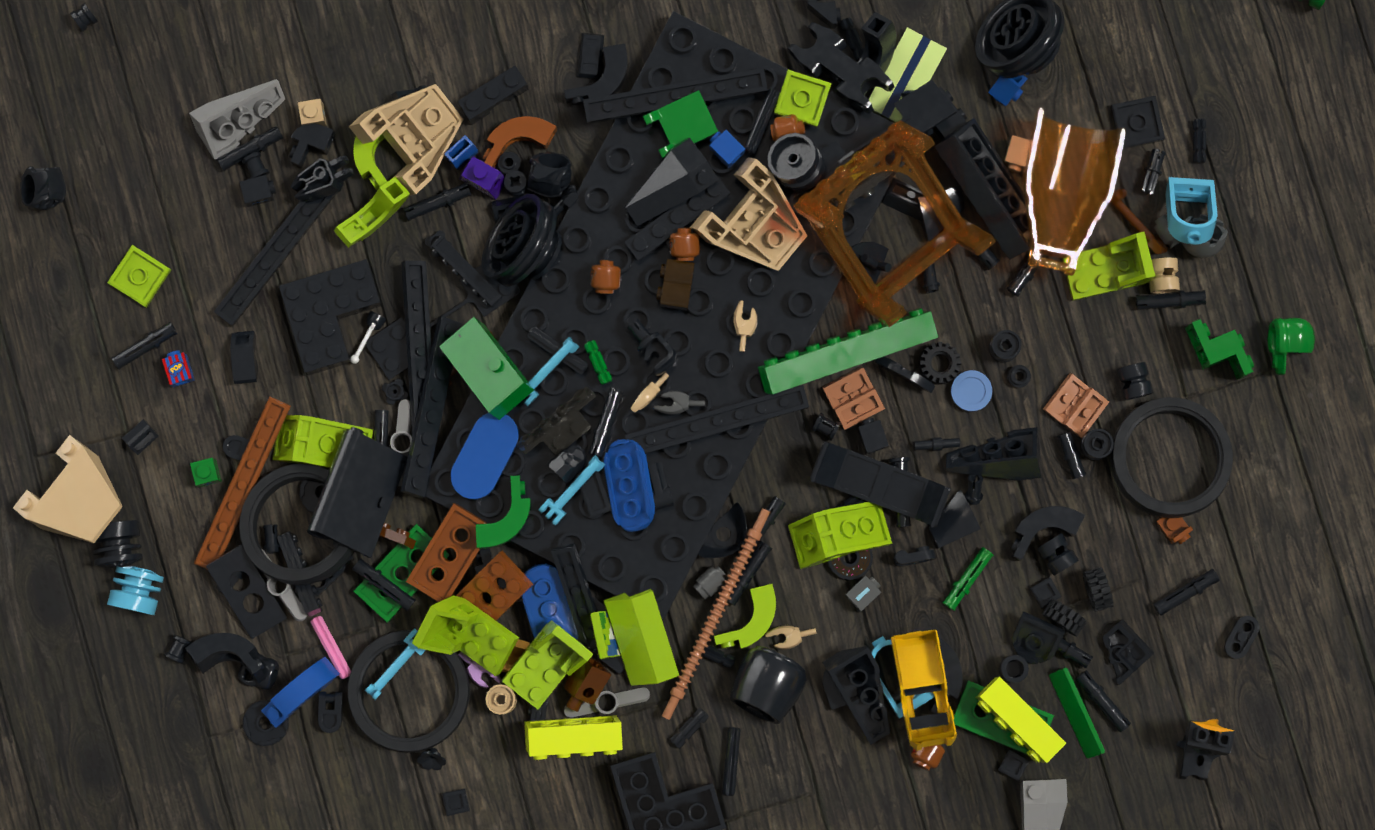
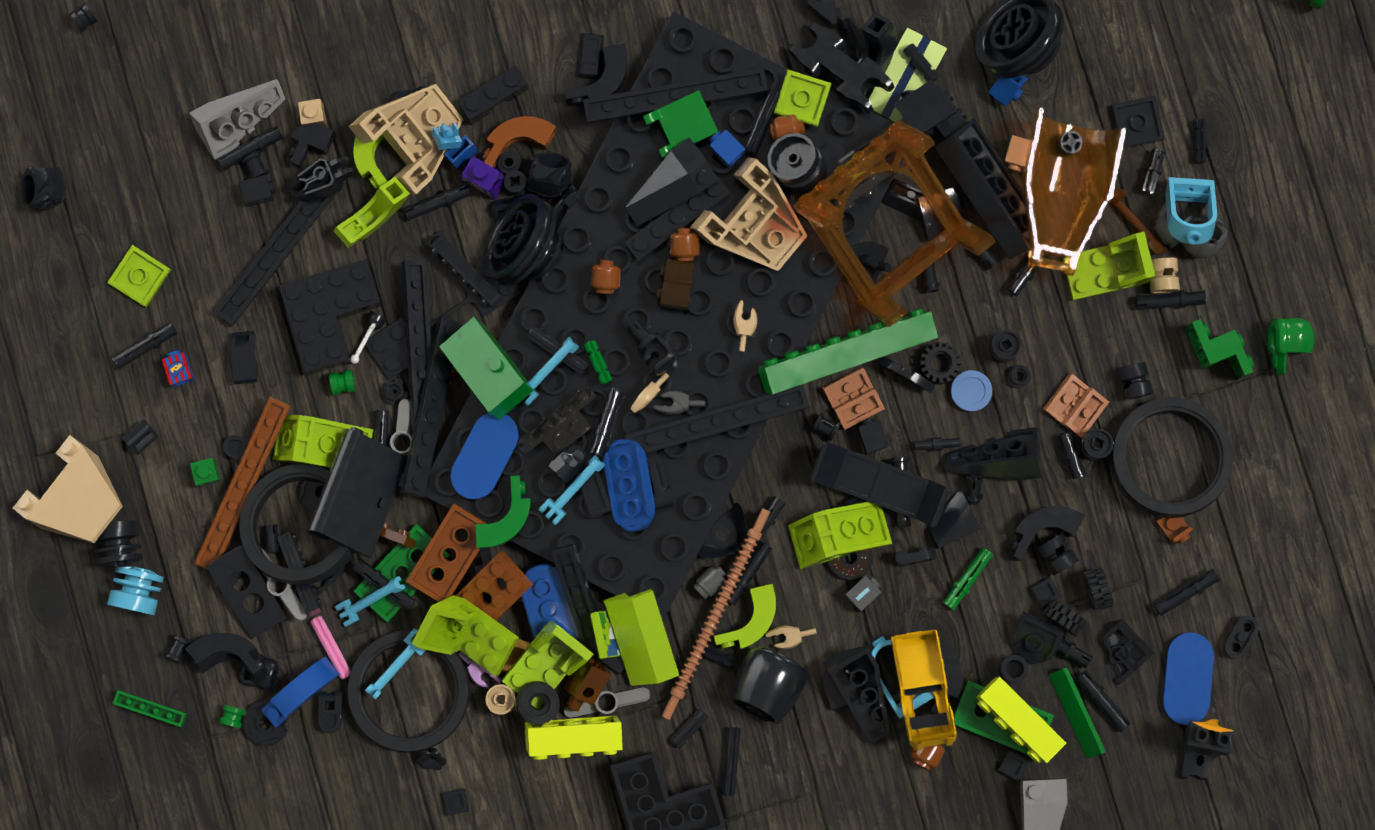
none -> green piece [113,690,188,727]
none -> green wheel [219,705,246,728]
none -> green wheel [329,370,356,396]
none -> medium azure hinge [335,576,406,627]
none -> dark azure tile [431,123,462,150]
none -> black tyre [516,681,560,725]
none -> black axle [903,43,939,82]
none -> black wheel [1056,131,1082,156]
none -> blue tile [1163,633,1214,725]

